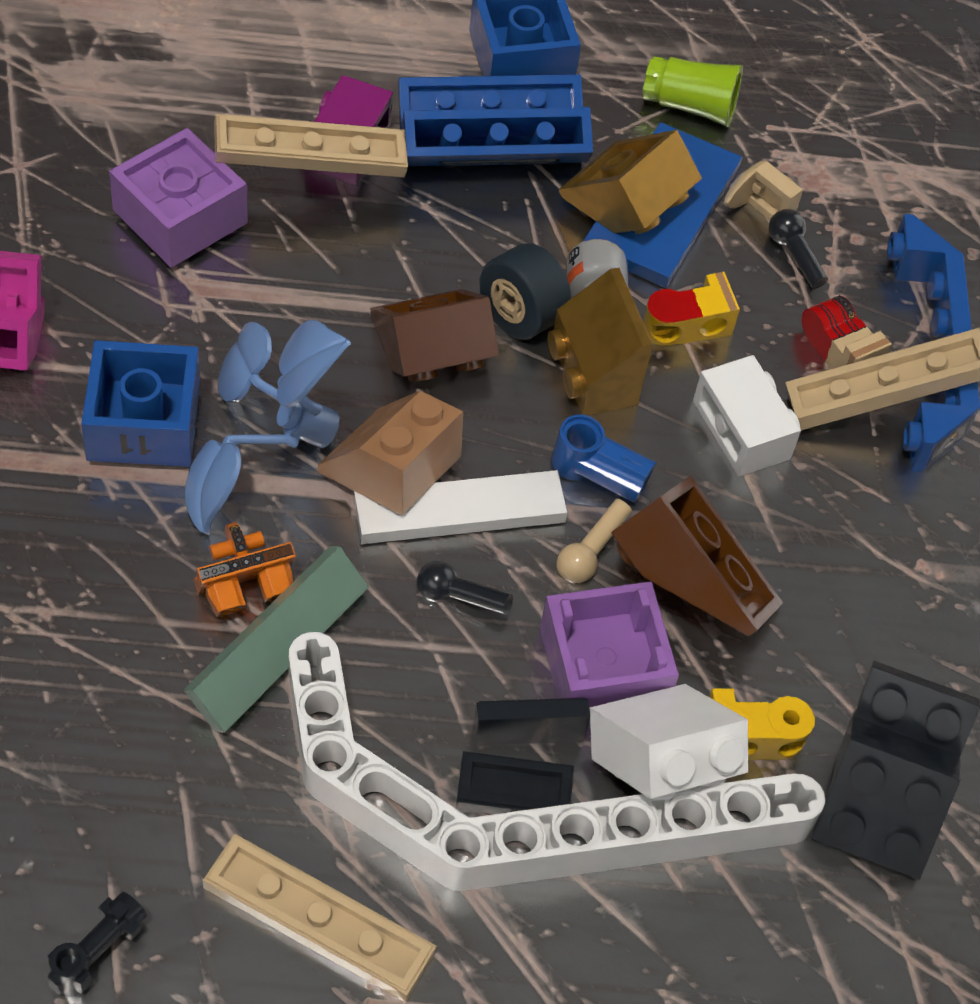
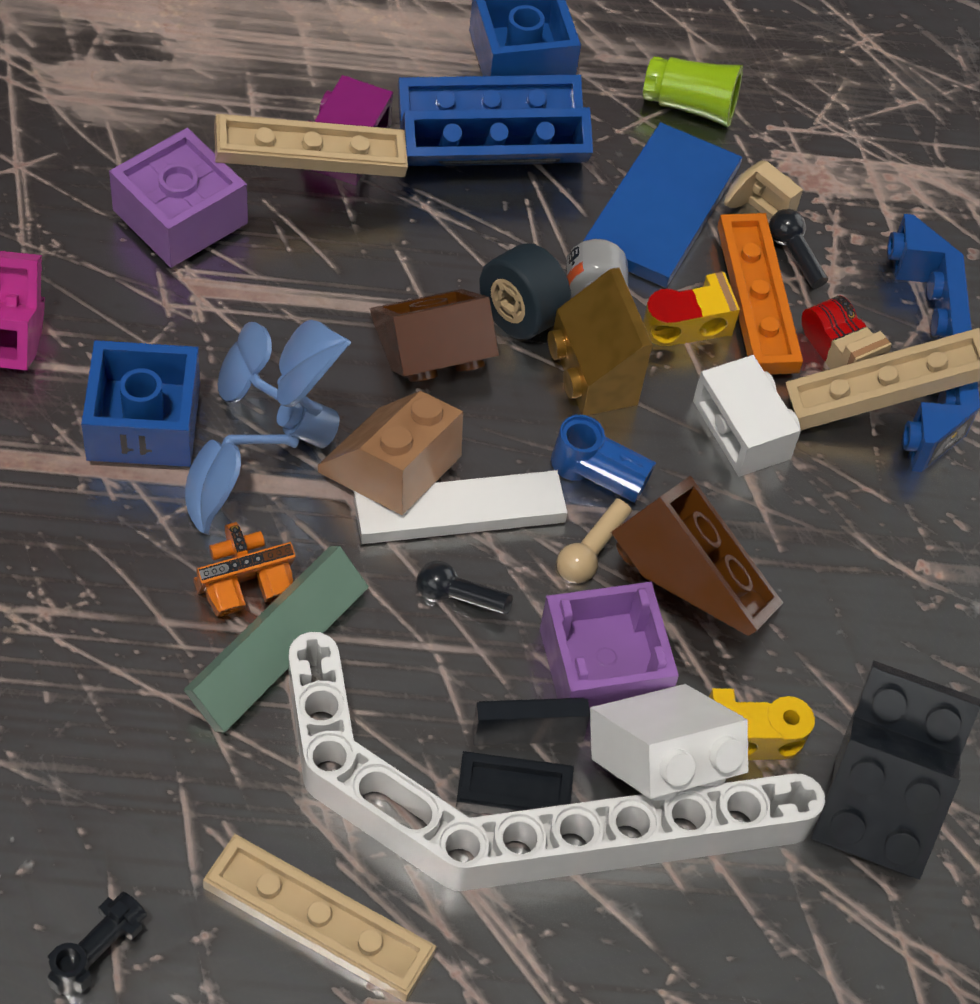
pearl gold slope [559,130,702,234] -> none
none -> orange plate [717,213,803,375]

